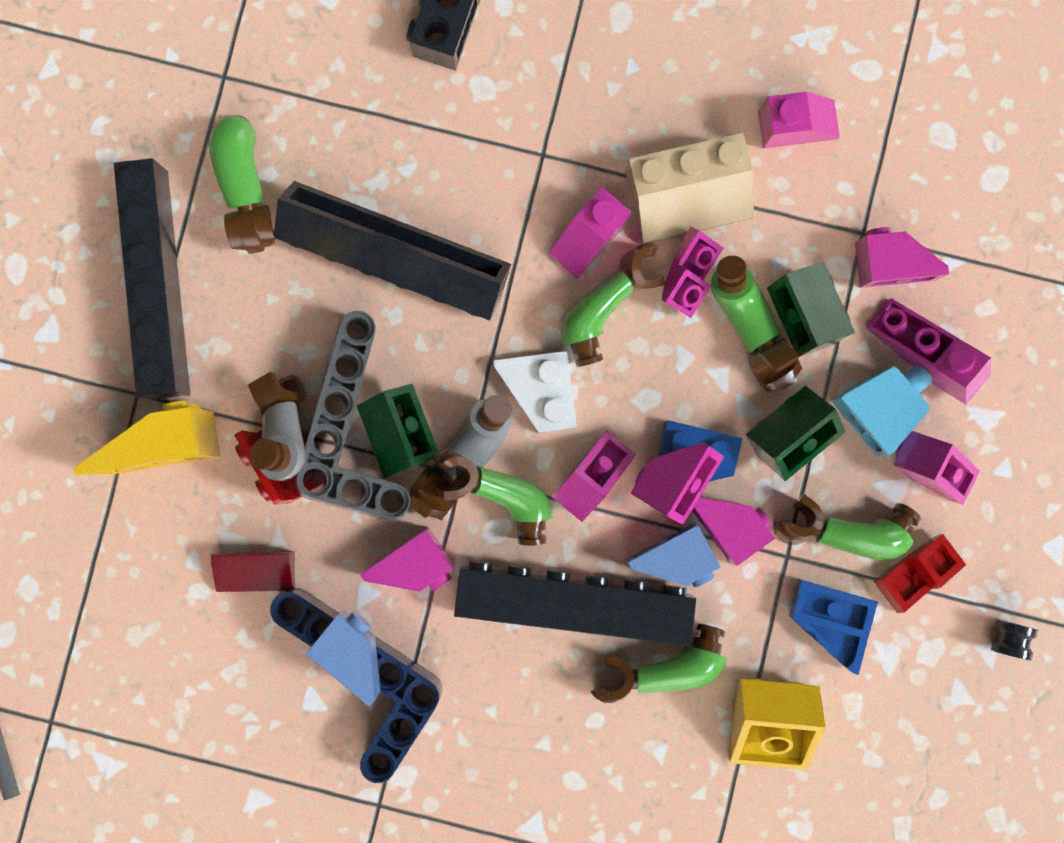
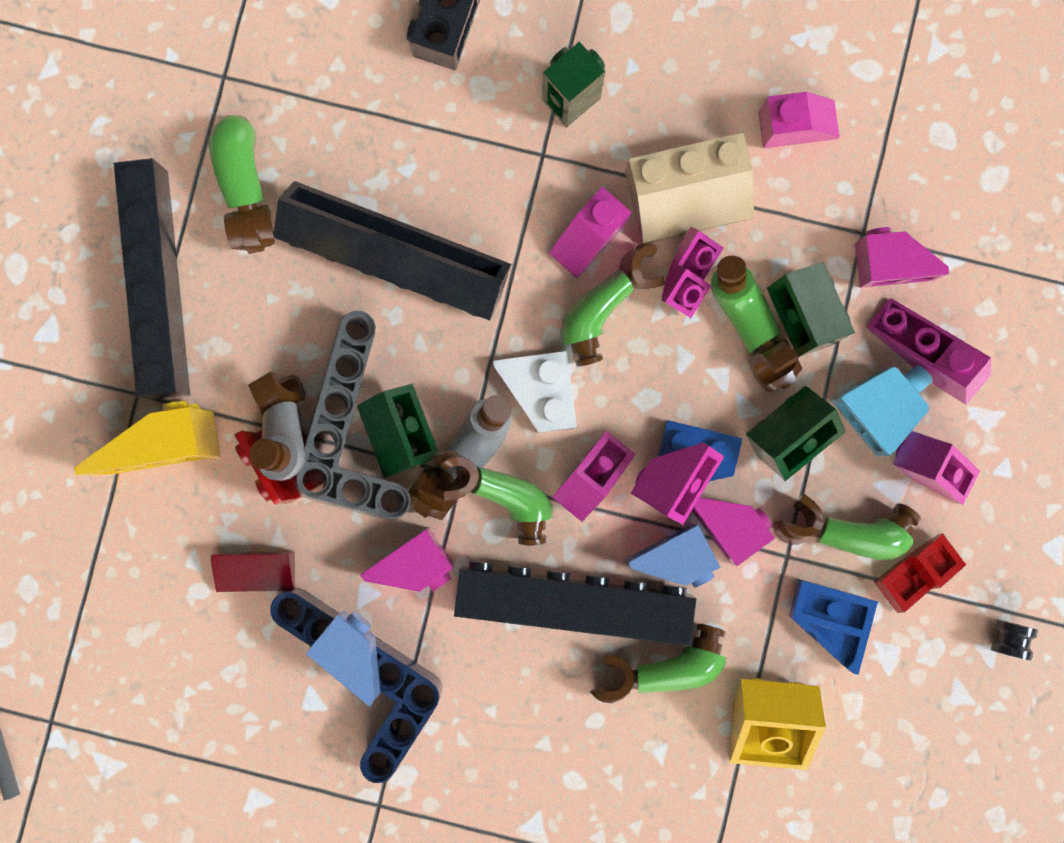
none -> dark green brick [542,41,606,128]

